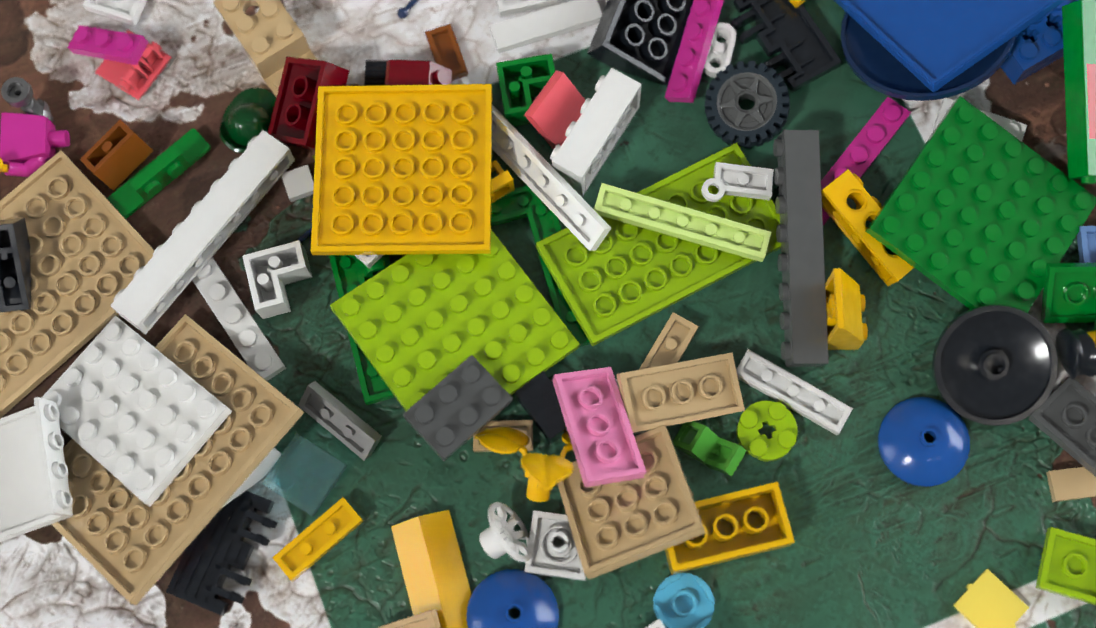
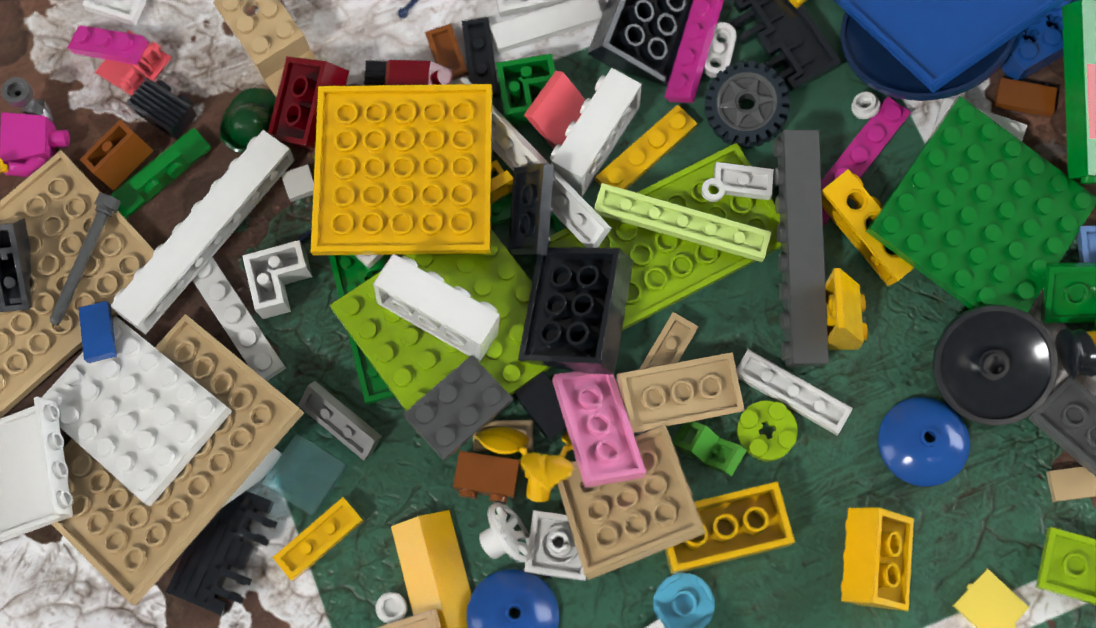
none -> dark grey piece [50,193,121,325]
none -> blue tile [79,301,117,363]
none -> black brick [127,77,197,141]
none -> white brick [373,254,500,362]
none -> white tile [376,592,407,624]
none -> dark orange brick [453,451,521,504]
none -> black tile [461,17,500,98]
none -> black plate [508,163,555,256]
none -> black slope [518,247,634,375]
none -> yellow plate [595,105,697,190]
none -> yellow slope [841,508,914,611]
none -> white plate [851,92,881,119]
none -> dark orange tile [994,77,1057,118]

